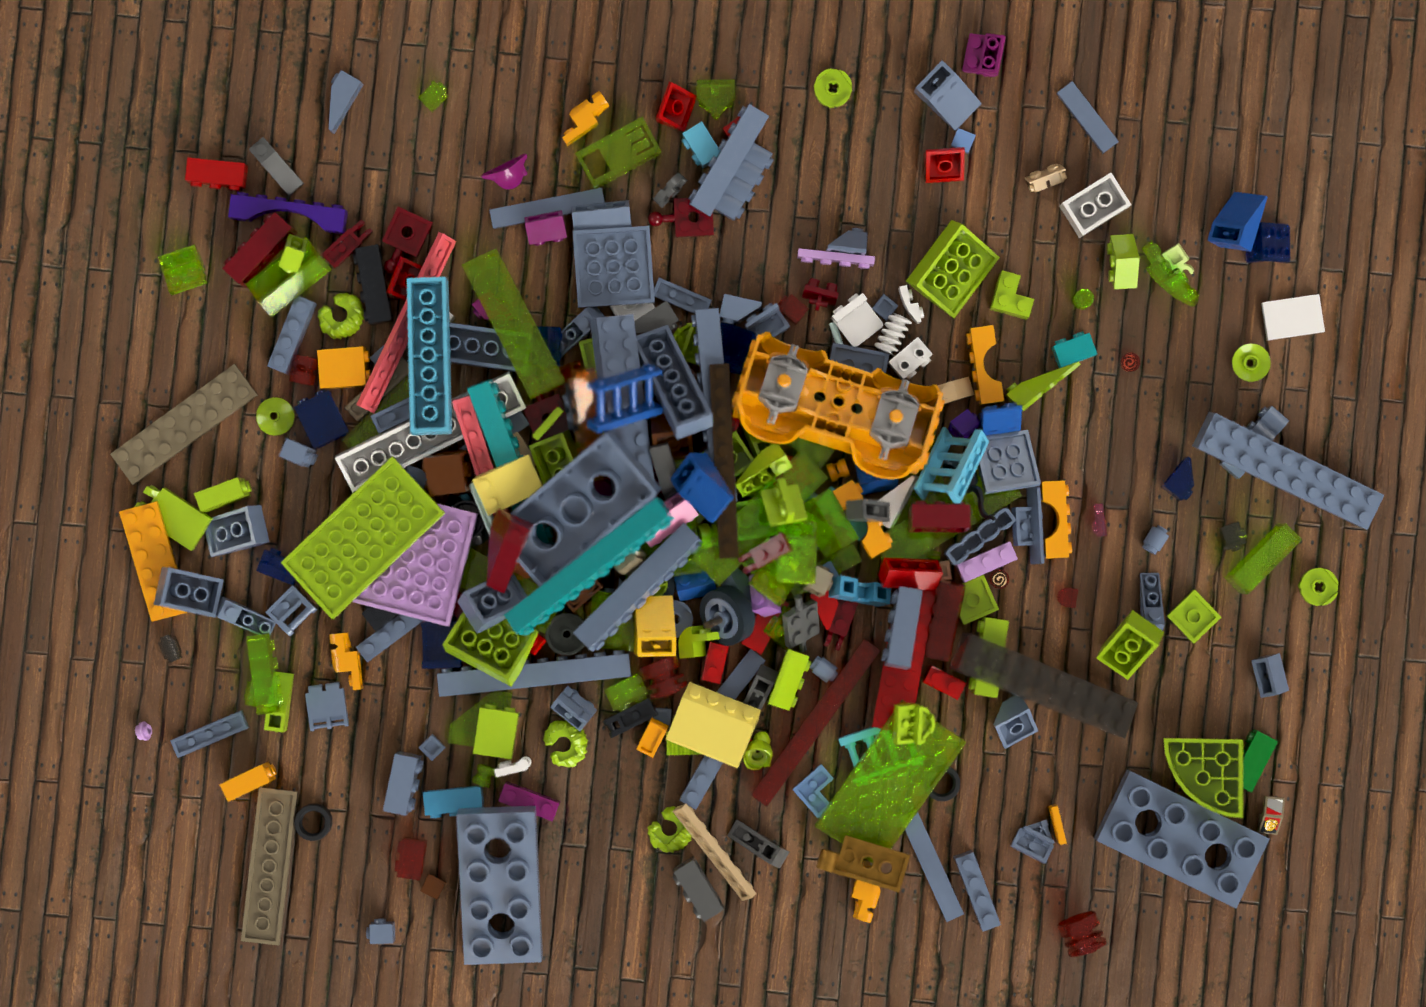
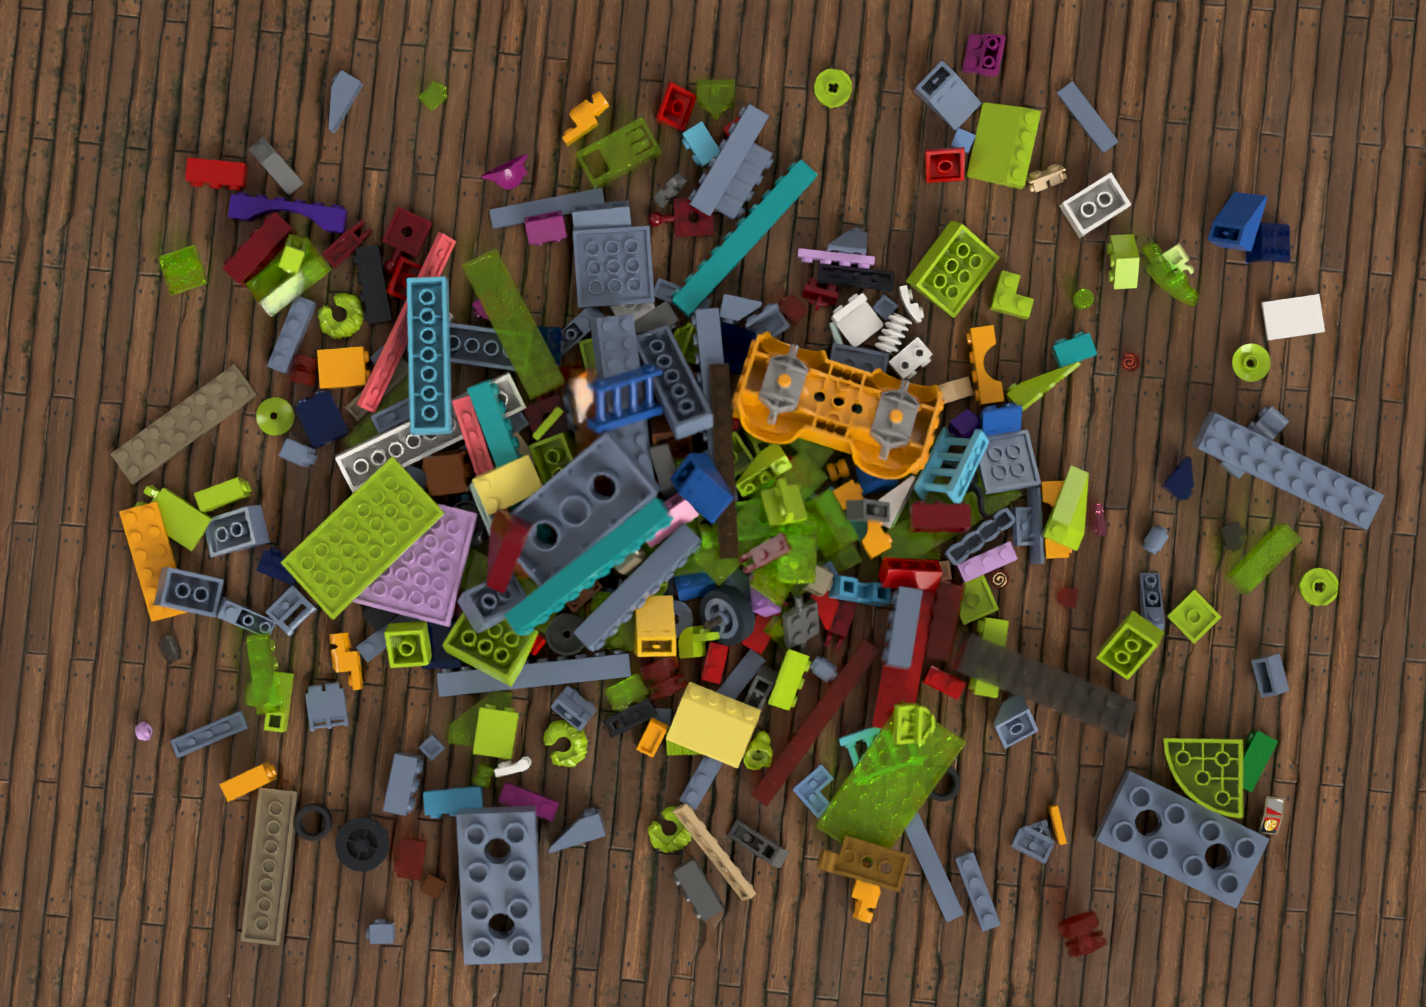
none -> black wheel [335,817,389,872]
none -> lime brick [385,621,432,668]
none -> sand blue slope [549,807,606,853]
none -> teal brick [672,160,818,318]
none -> black tile [817,263,895,292]
none -> lime slope [966,102,1041,189]
none -> lime wedge [1041,466,1089,551]

